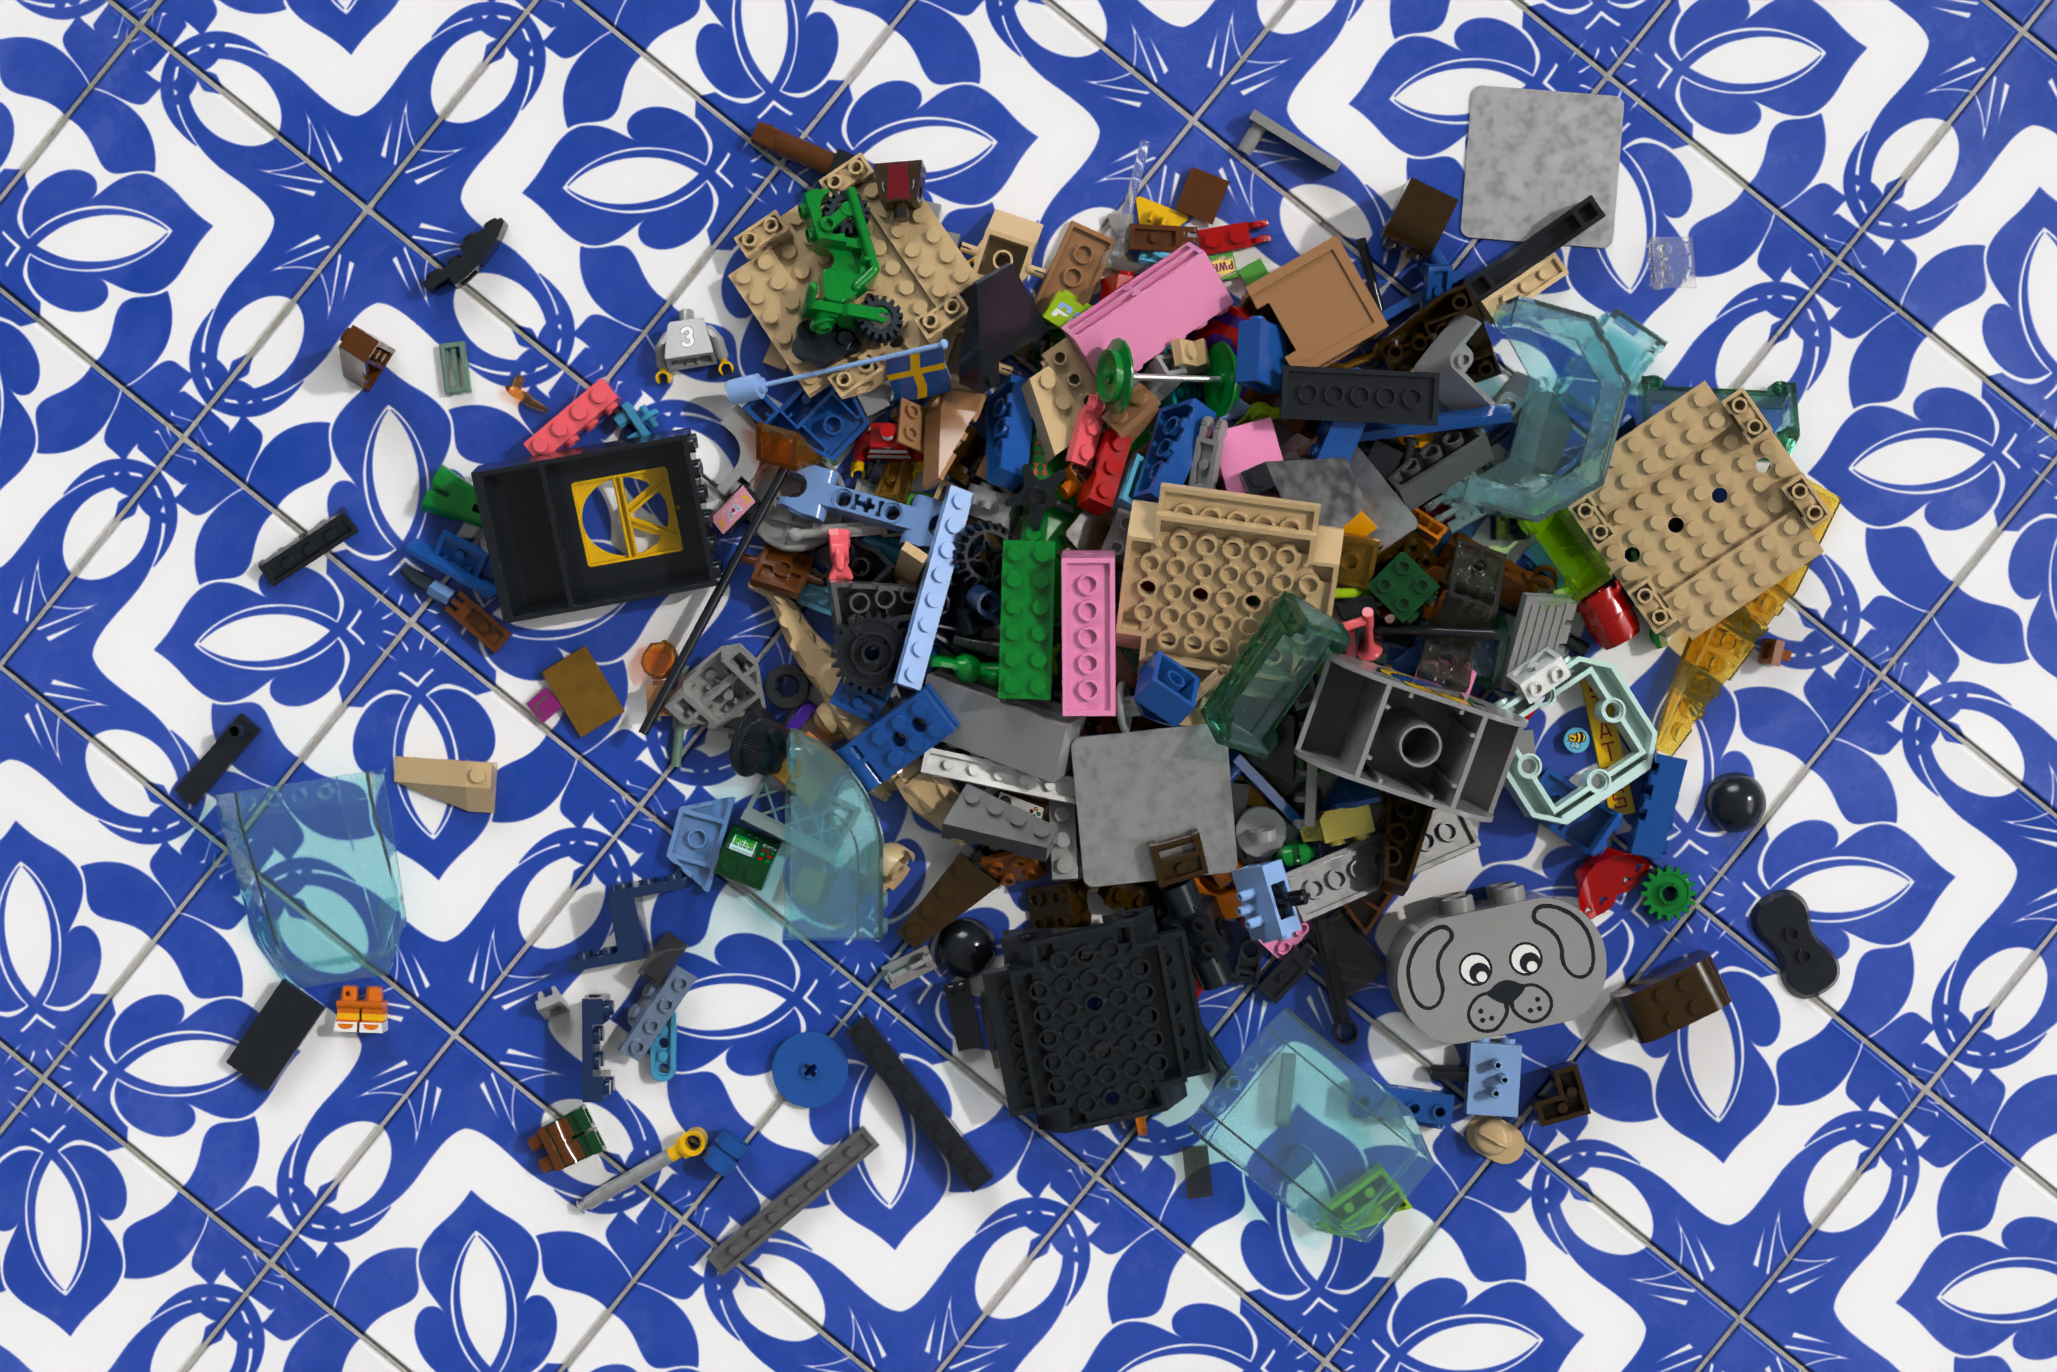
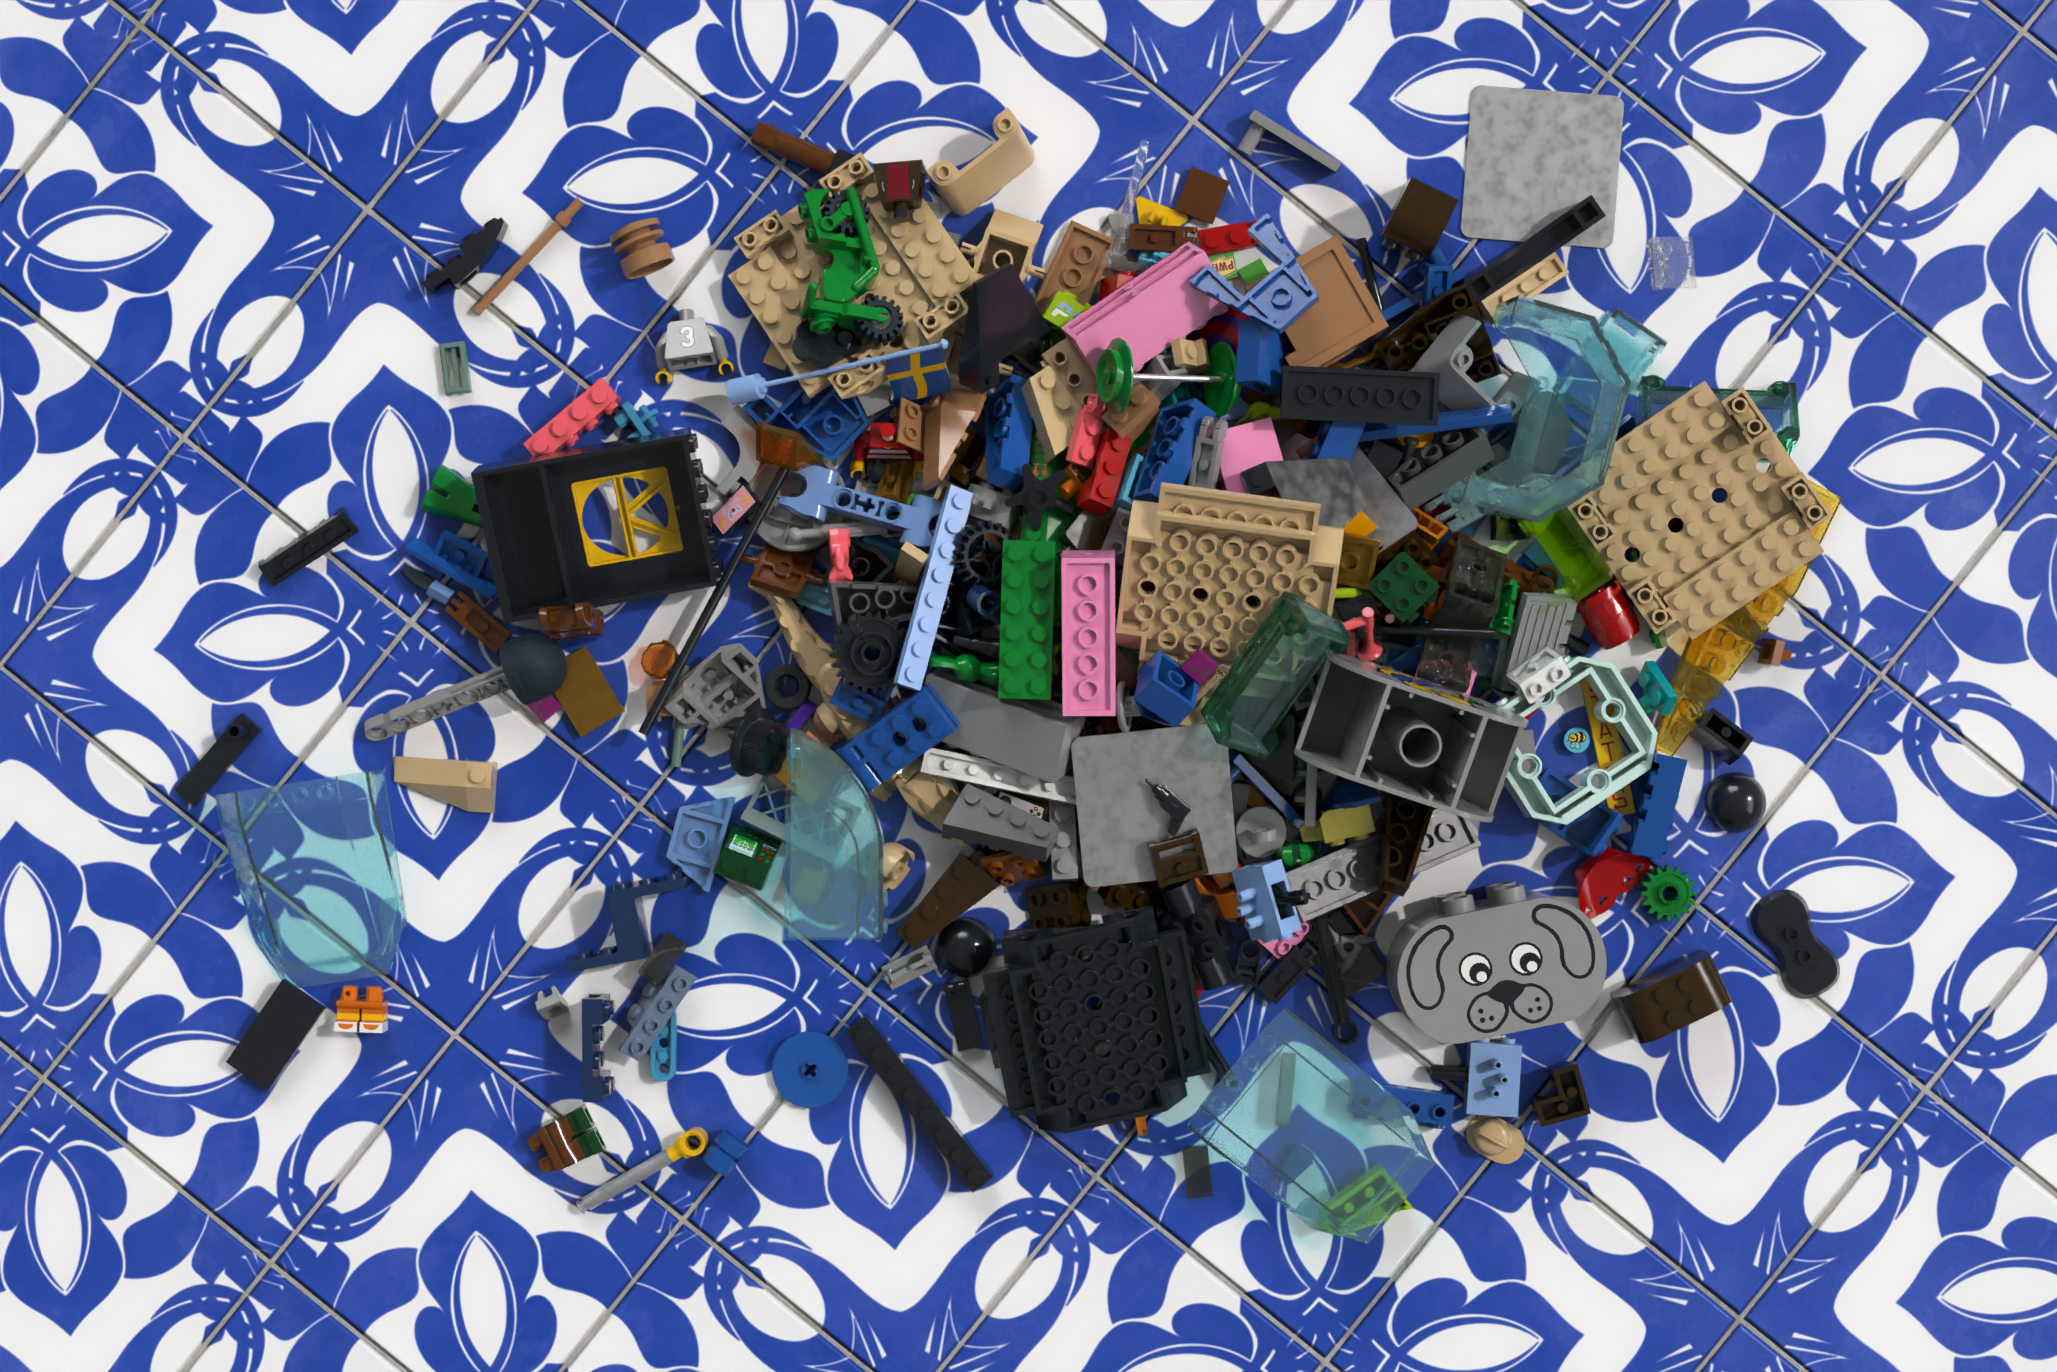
reddish brown wedge [339,325,396,393] -> none
clear orange bar [505,375,549,413] -> none
flat silver plate [707,1125,880,1276] -> none
none -> piece [364,634,567,741]
none -> medium nougat bar [473,198,584,315]
none -> reddish brown piece [538,602,606,642]
none -> medium nougat wheel [609,218,675,280]
none -> tan windscreen [926,107,1035,216]
none -> black piece [1145,779,1192,838]
none -> magenta tile [1181,648,1219,685]
none -> wing [1189,213,1319,334]
none -> light grey piece [1328,925,1377,974]
none -> green hinge [1487,579,1520,636]
none -> teal hinge [1637,661,1678,715]
none -> black brick [1688,707,1754,766]

